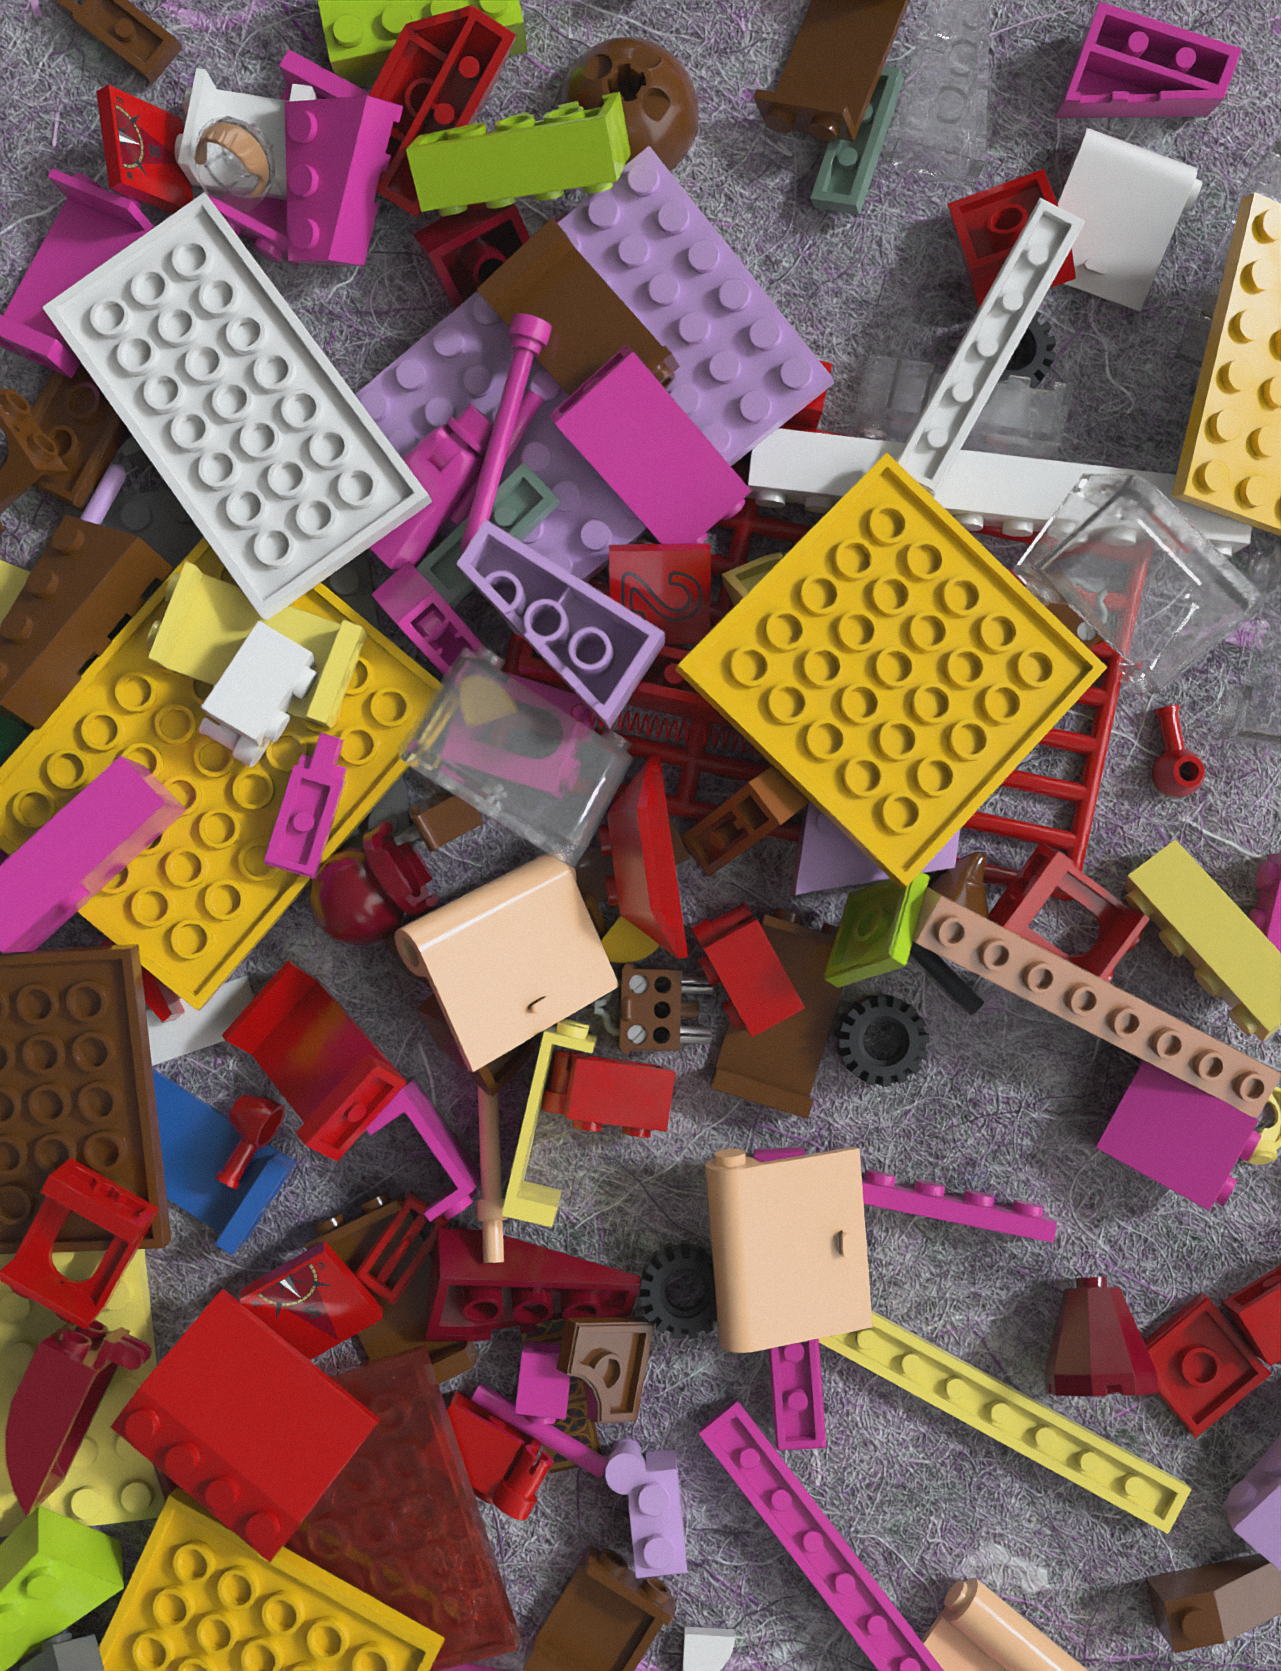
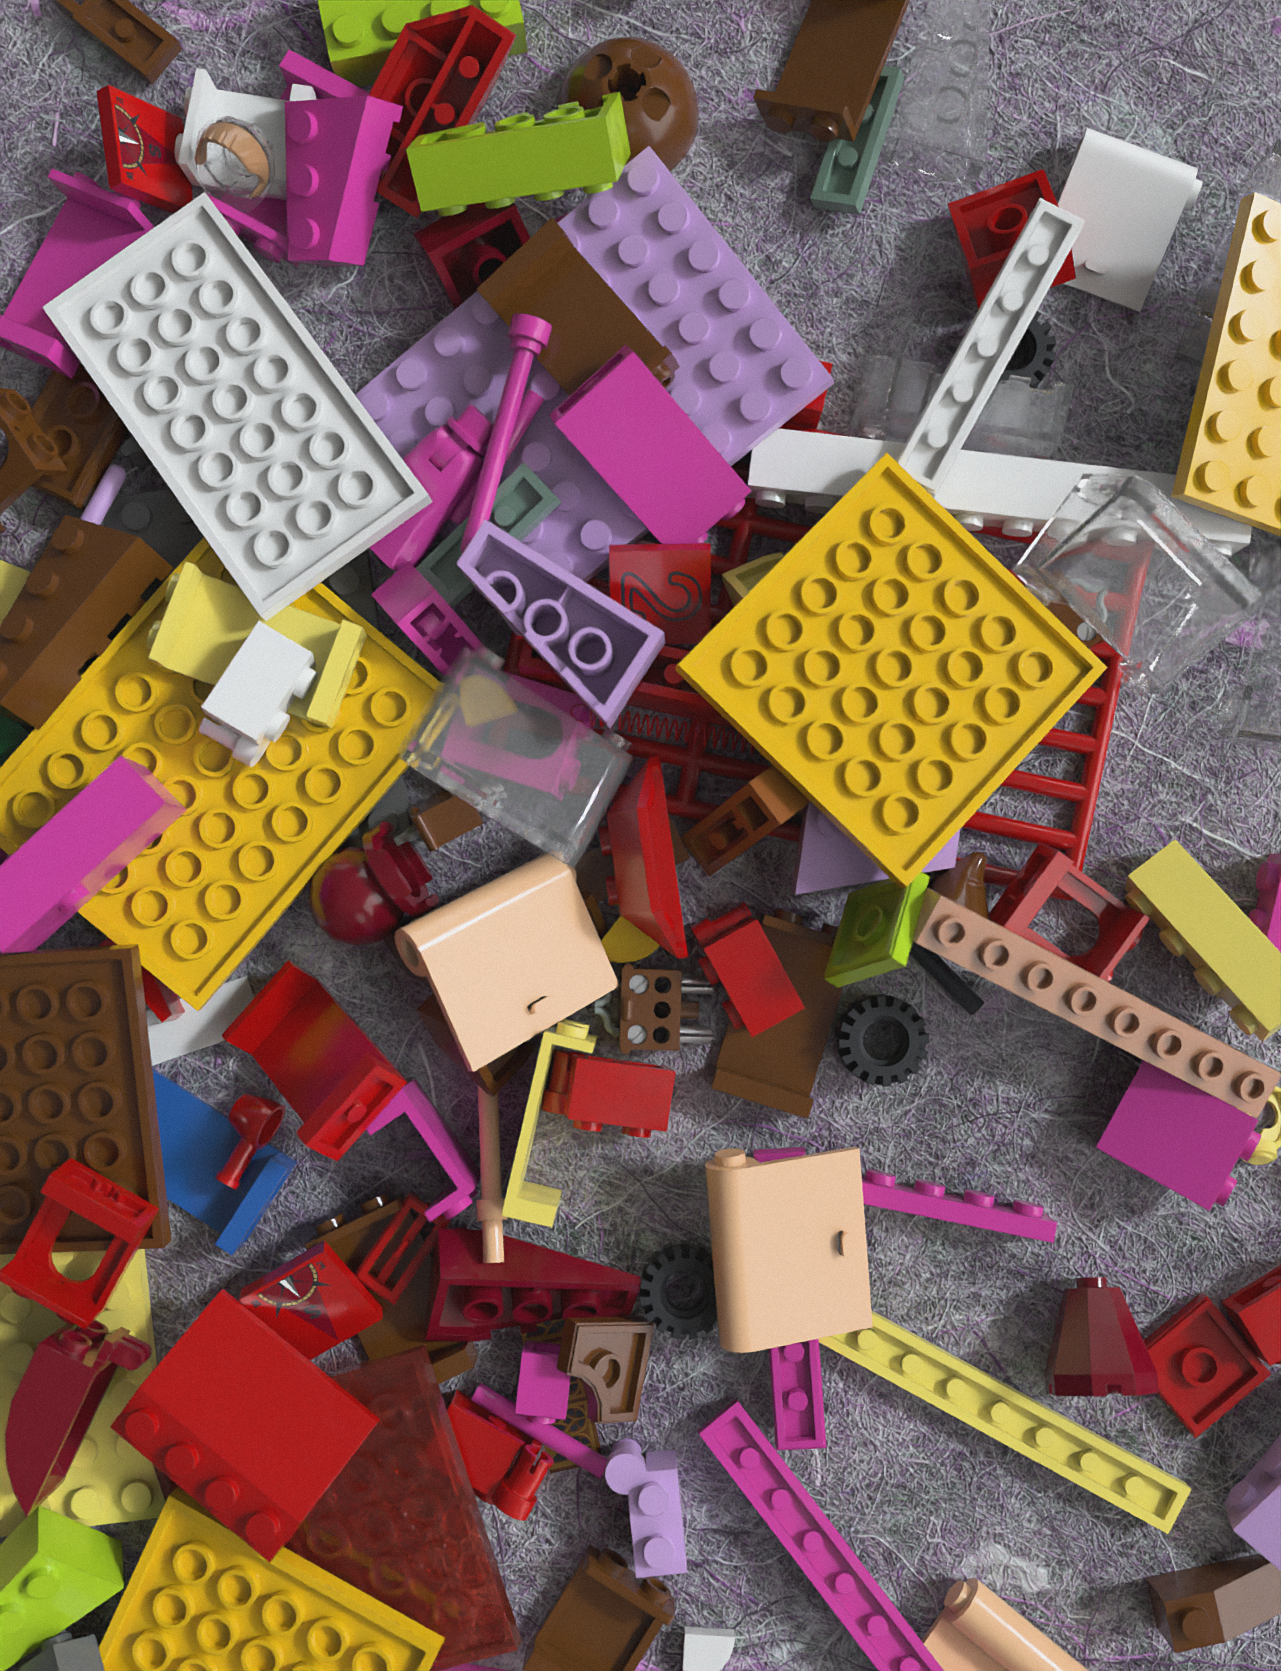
dark pink hinge [264,733,347,879] -> none
dark pink wedge [1054,1,1242,118] -> none
red bar [1152,704,1205,798] -> none

